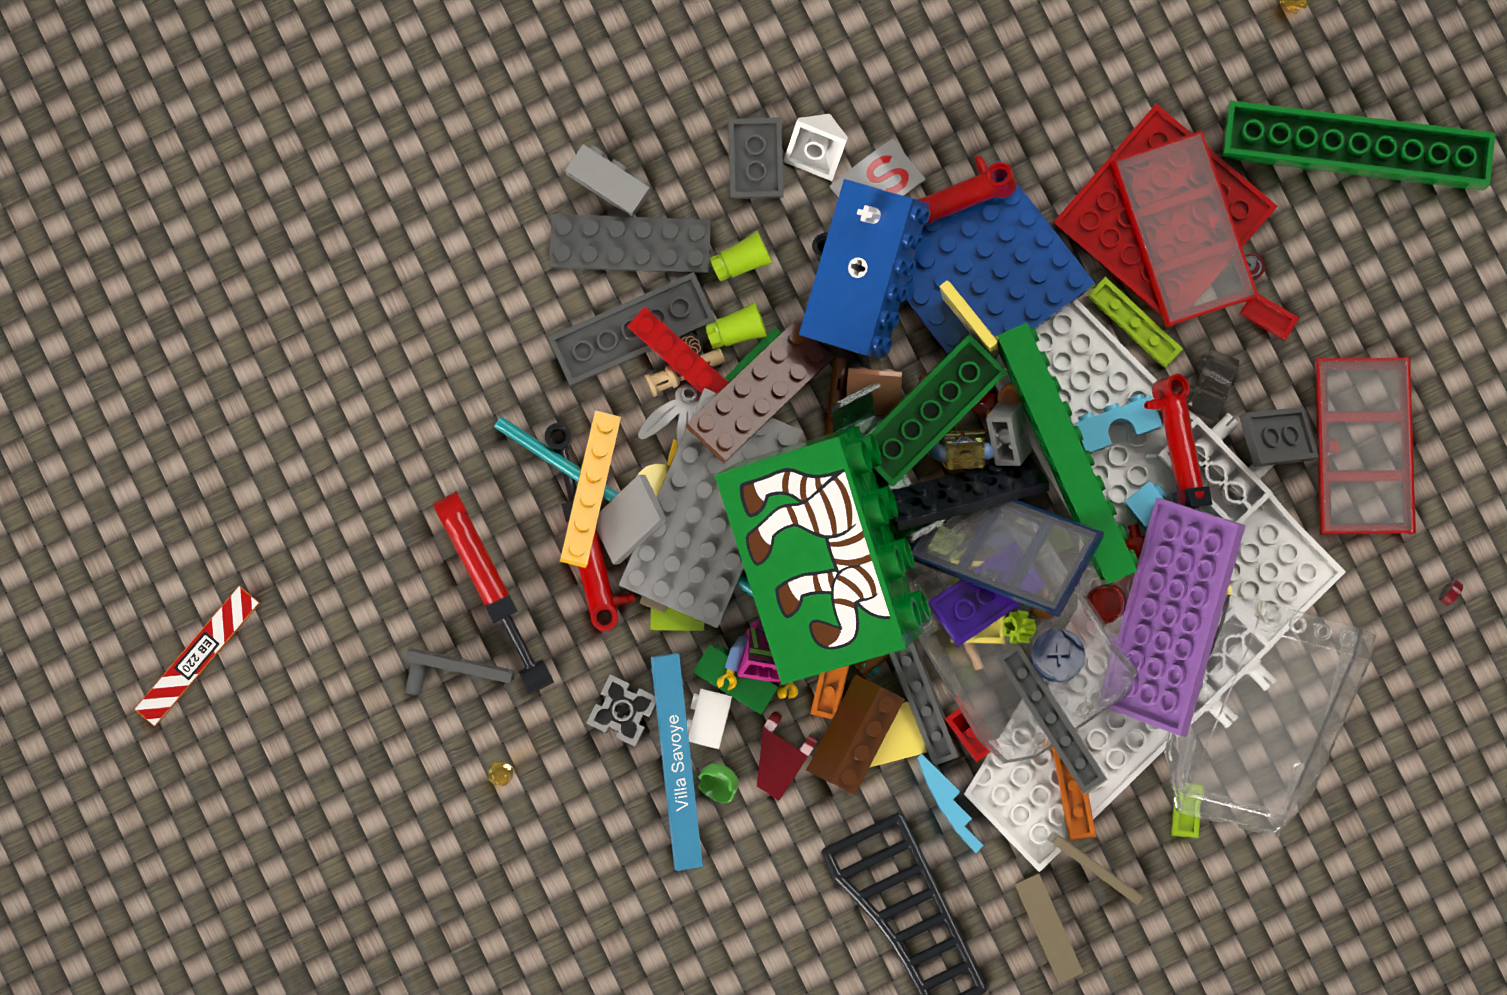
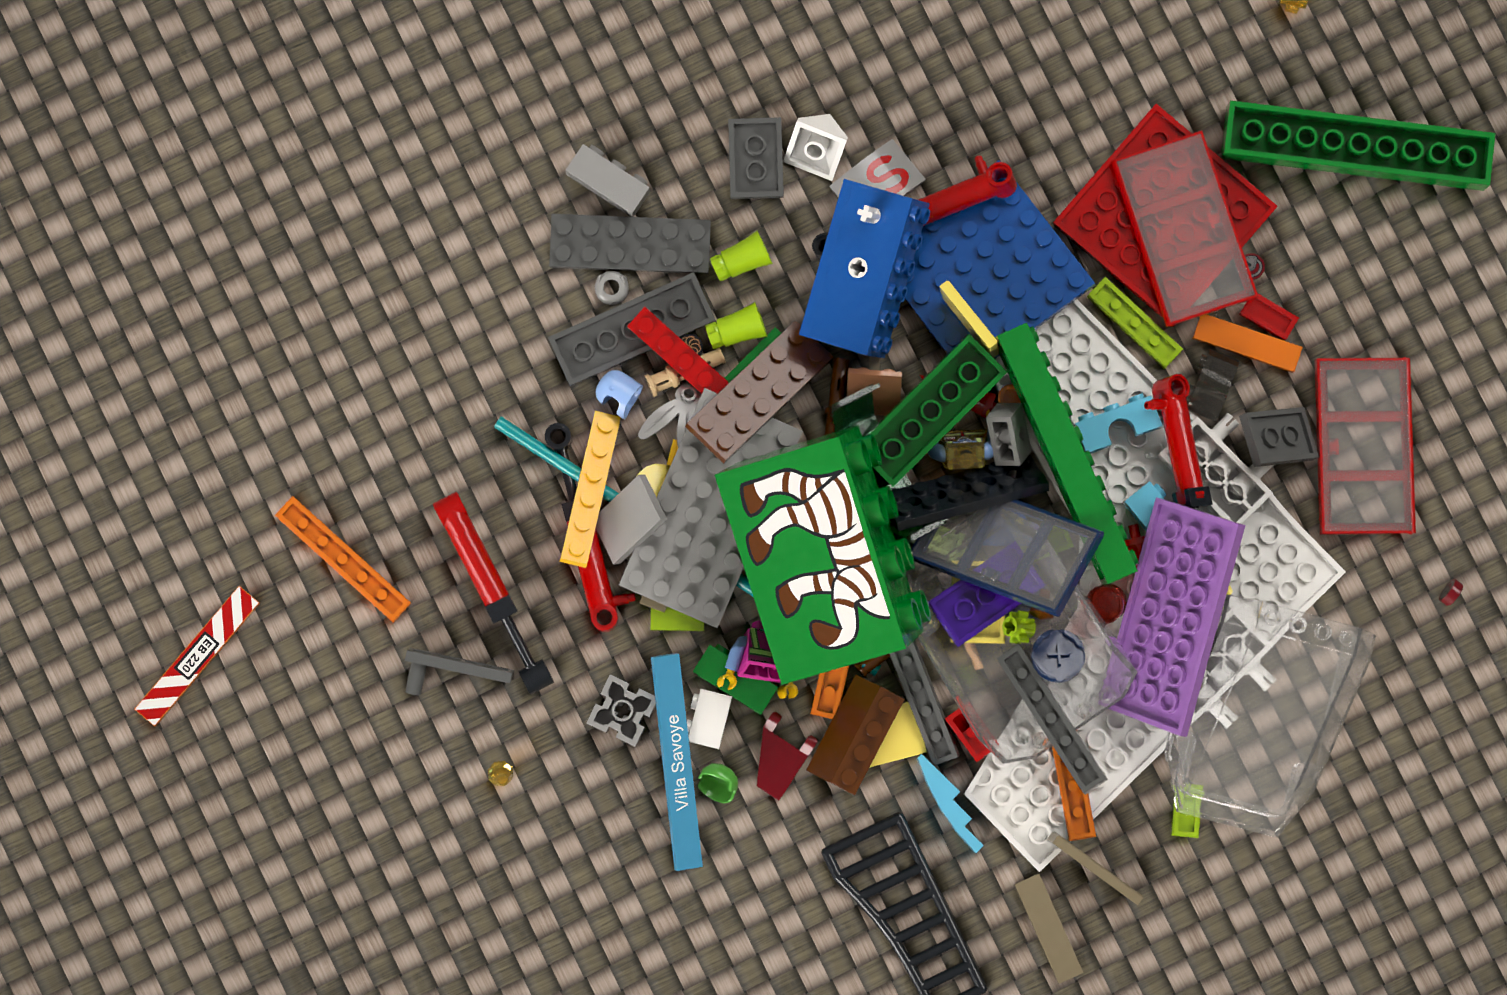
none -> orange tile [275,496,412,623]
none -> light grey piece [595,271,629,305]
none -> light blue helmet [596,370,643,420]
none -> orange tile [1192,314,1303,373]

